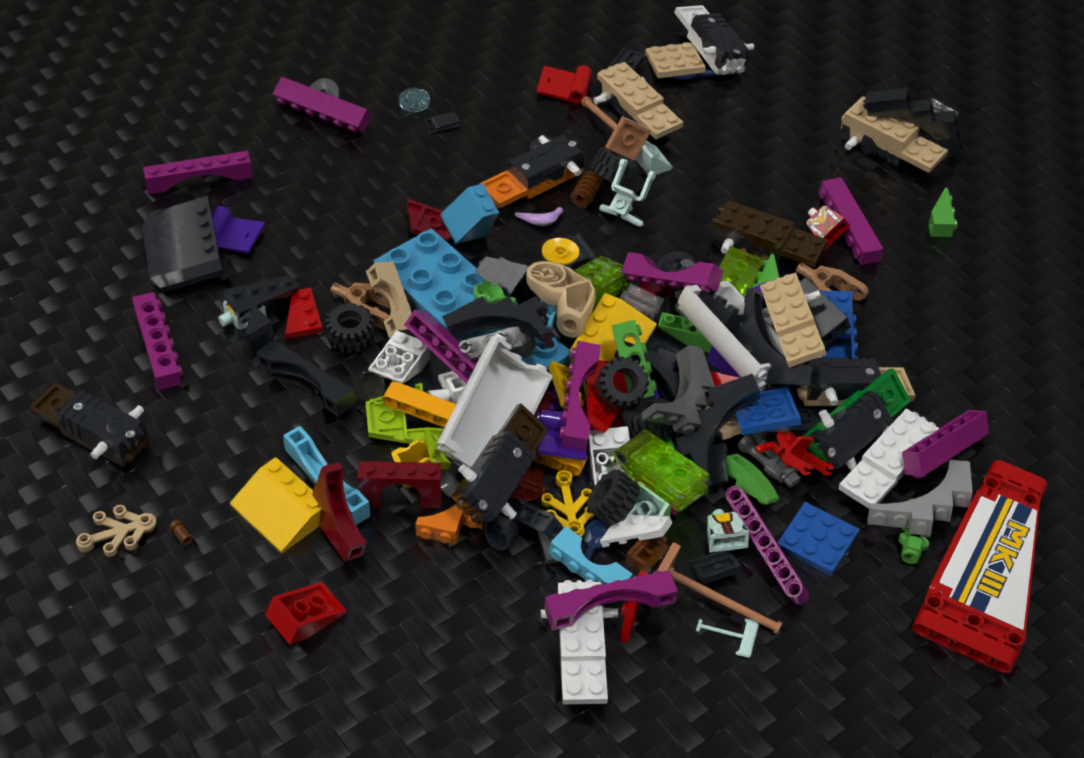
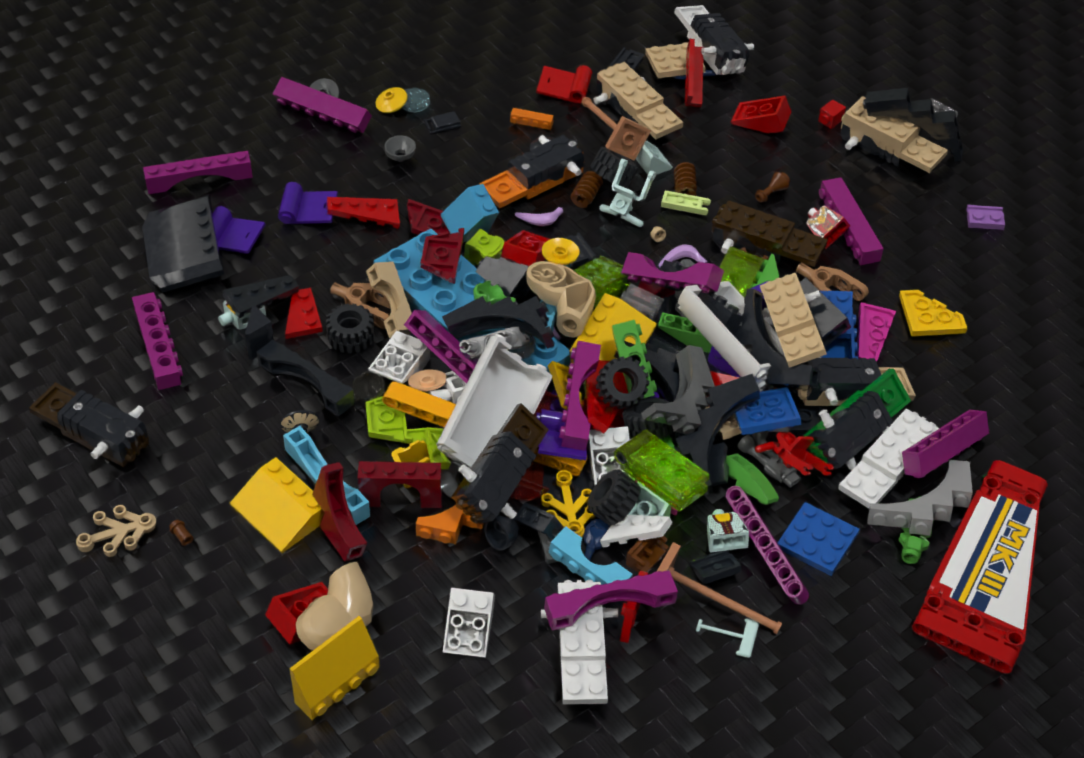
bright green slope [928,188,957,237] -> none
none -> dark purple door [278,182,338,224]
none -> dish [280,410,319,433]
none -> yellow slope [289,616,379,720]
none -> tan piece [296,562,373,650]
none -> red wing [326,197,400,229]
none -> yellow dish [376,87,407,113]
none -> dark grey piece [385,135,416,162]
none -> light nougat dish [408,370,447,392]
none -> dark red wing [420,228,464,284]
none -> white slope [443,588,495,658]
none -> lime piece [464,229,504,266]
none -> red slope [501,230,550,266]
none -> orange piece [510,108,554,130]
none -> tan hinge [650,226,666,242]
none -> lavender piece [658,245,707,268]
none -> yellowish green hinge [661,190,711,215]
none -> reddish brown piece [674,162,697,196]
none -> red fence [685,38,704,107]
none -> red slope [731,95,791,133]
none -> reddish brown piece [755,172,790,203]
none -> red brick [818,100,846,129]
none -> dark pink wing [857,302,896,362]
none -> yellow plate [899,290,967,336]
none -> medium lavender plate [966,205,1005,230]

